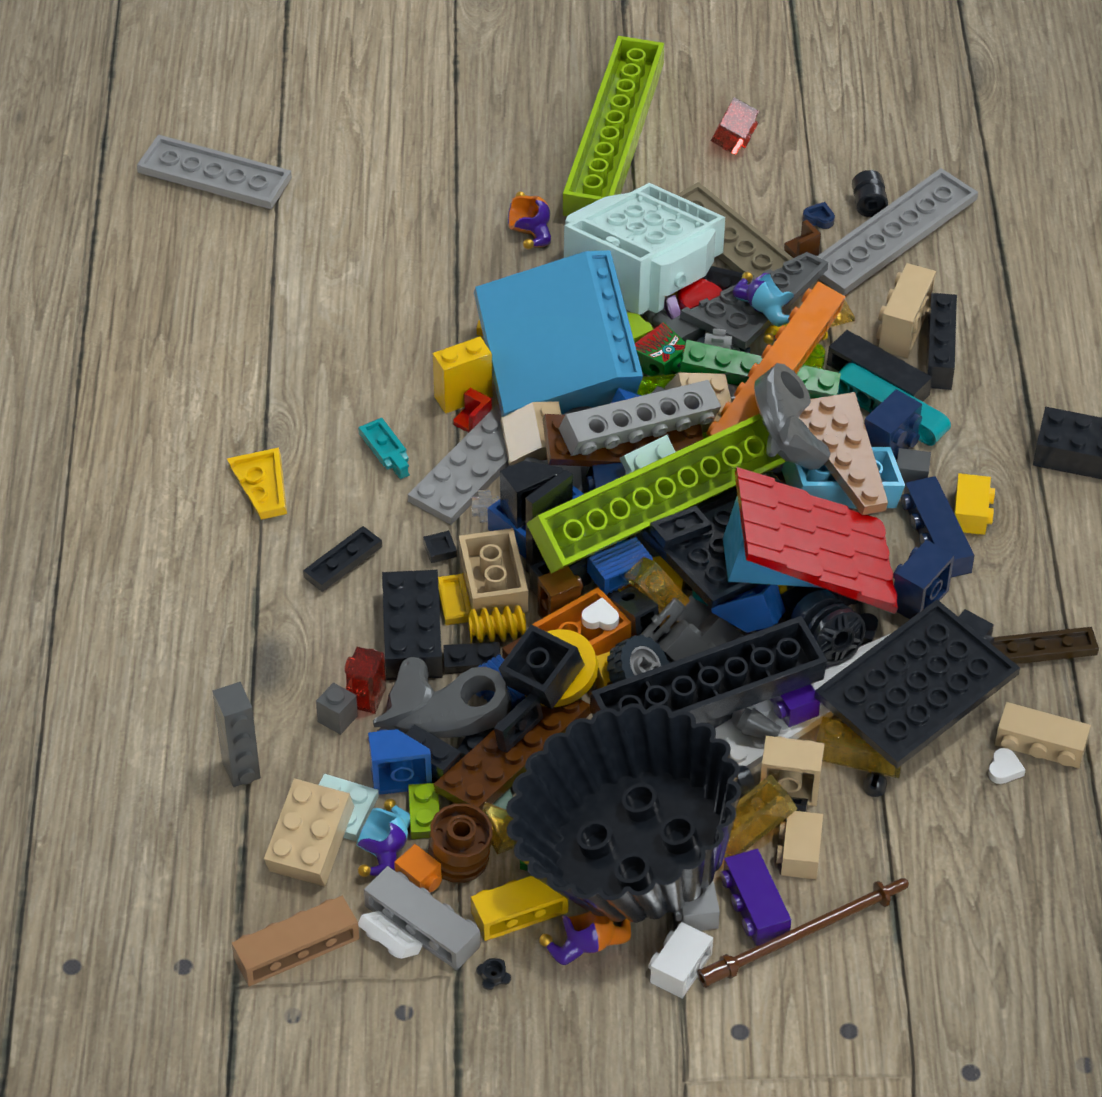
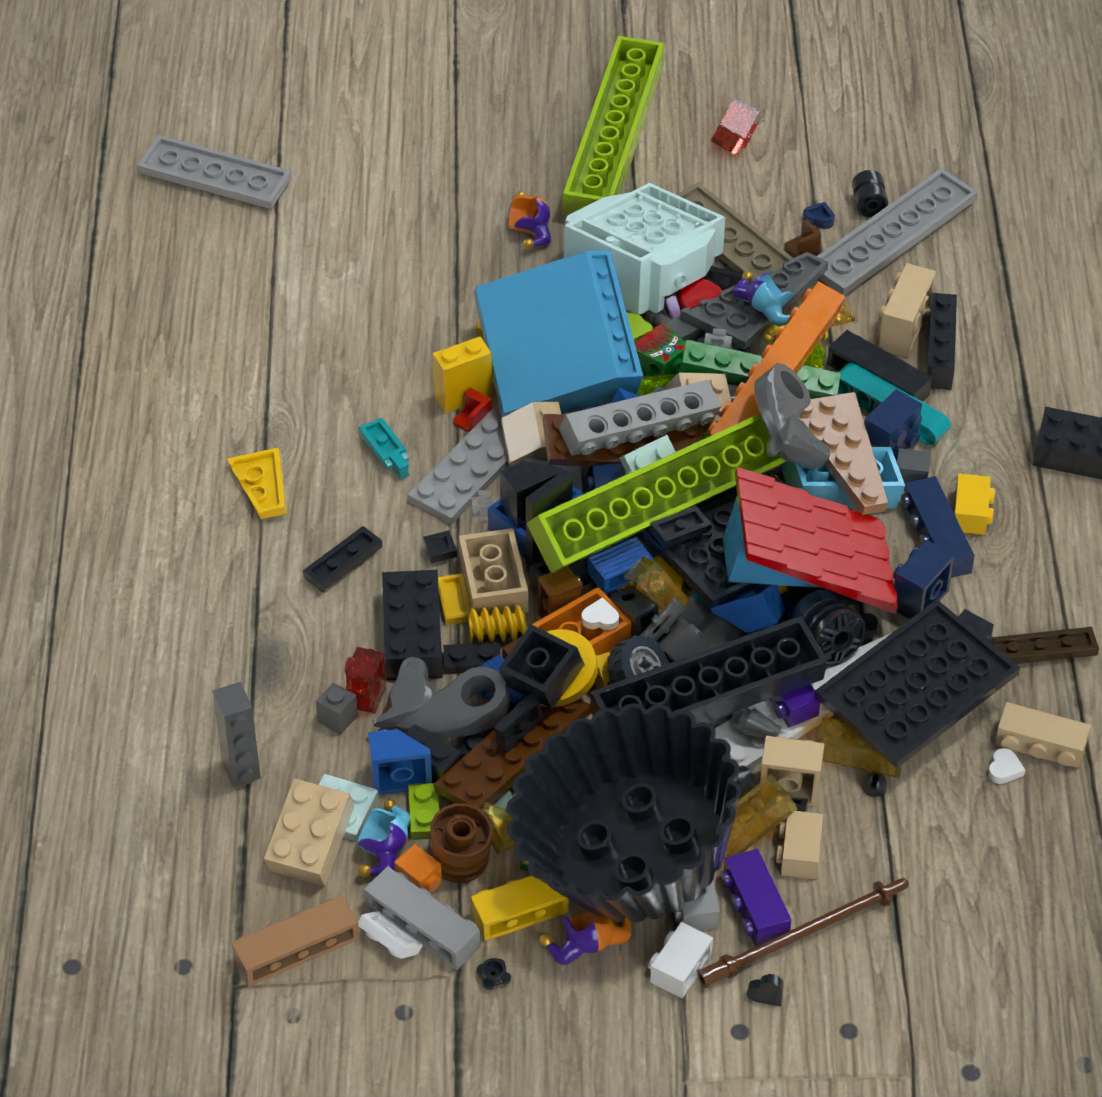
none -> black tile [746,974,784,1006]

